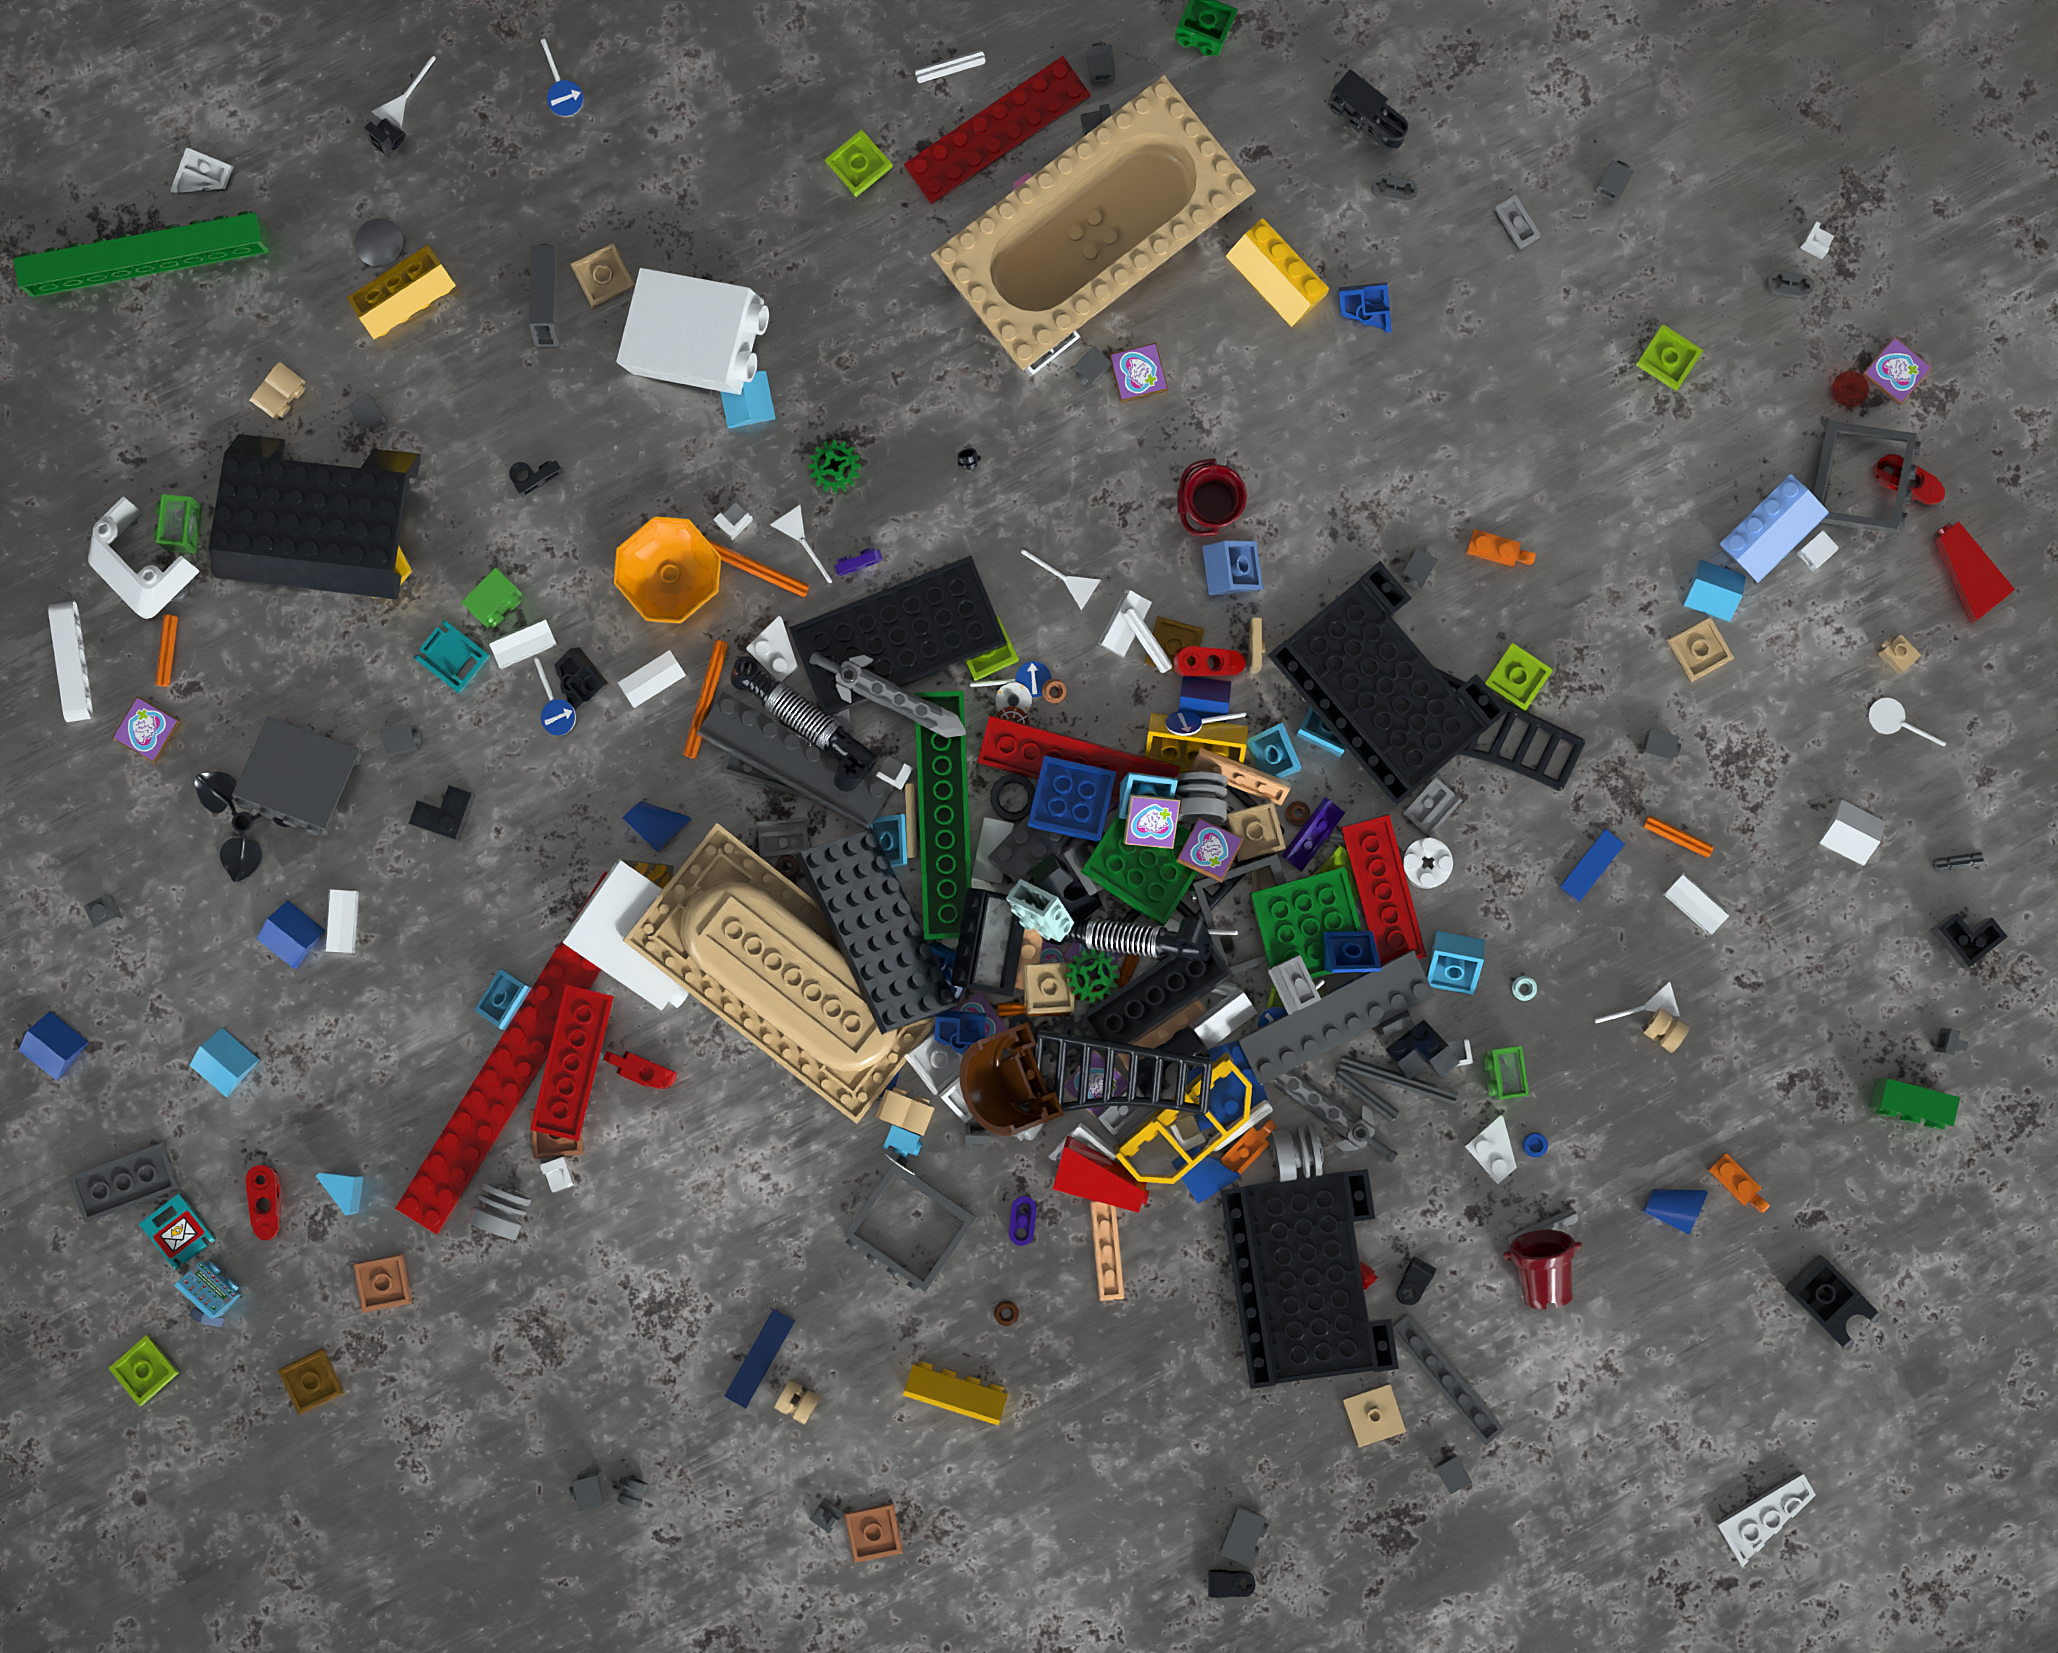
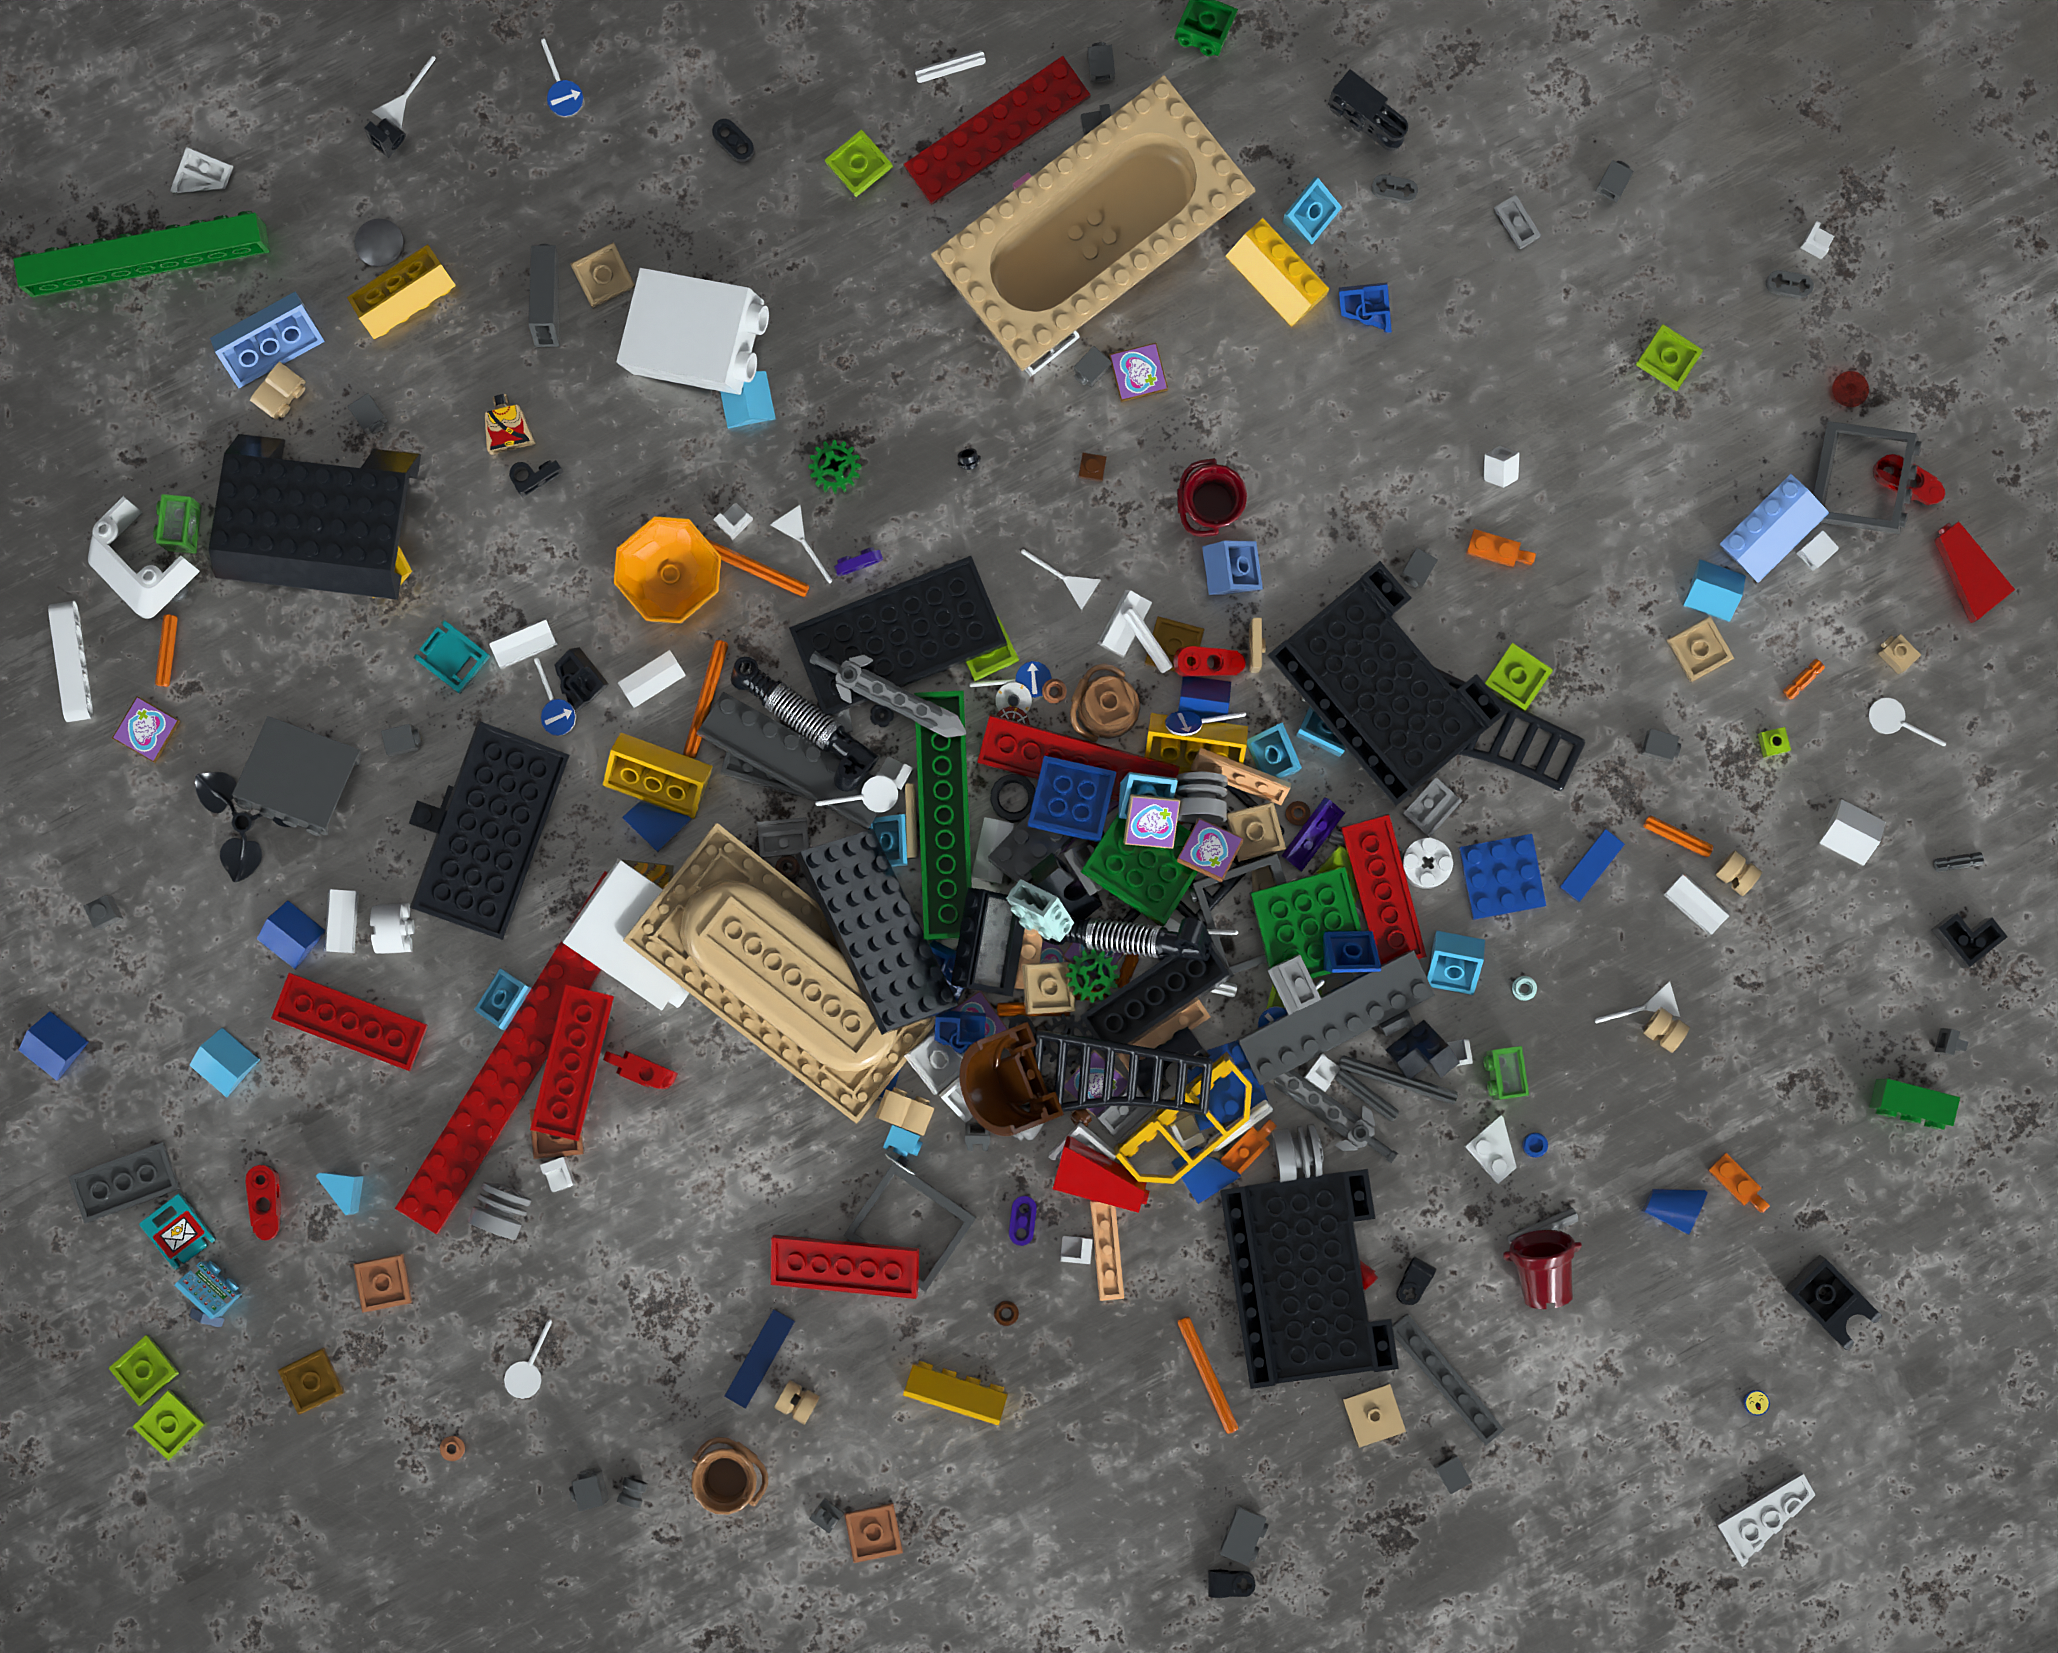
bright green piece [461,567,523,629] -> none
white wing [746,616,798,682] -> none
white piece [1189,988,1257,1050] -> none
tile [1862,336,1932,406] -> none
none -> lime plate [132,1389,205,1461]
none -> light blue slope [210,291,324,388]
none -> red plate [271,973,428,1071]
none -> white brick [370,903,415,954]
none -> black plate [410,721,570,940]
none -> nougat plate [440,1436,465,1461]
none -> torso [485,394,536,455]
none -> white piece [504,1319,552,1399]
none -> yellow slope [603,732,713,819]
none -> medium nougat piece [691,1437,768,1515]
none -> black plate [712,119,754,162]
none -> red plate [771,1235,919,1299]
none -> white piece [815,776,898,812]
none -> black plate [870,705,894,727]
none -> white panel [1060,1236,1093,1264]
none -> medium nougat piece [1070,663,1141,742]
none -> reddish brown plate [1070,1109,1092,1127]
none -> reddish brown plate [1078,452,1107,482]
none -> orange axle [1178,1317,1238,1434]
none -> medium azure slope [1283,177,1342,244]
none -> white panel [1304,1053,1340,1092]
none -> blue plate [1459,834,1546,920]
none -> white panel [1484,446,1519,488]
none -> tan wheel [1715,850,1762,896]
none -> light yellow tile [1743,1390,1770,1416]
none -> lime plate [1757,727,1791,758]
none -> orange axle [1783,659,1825,700]

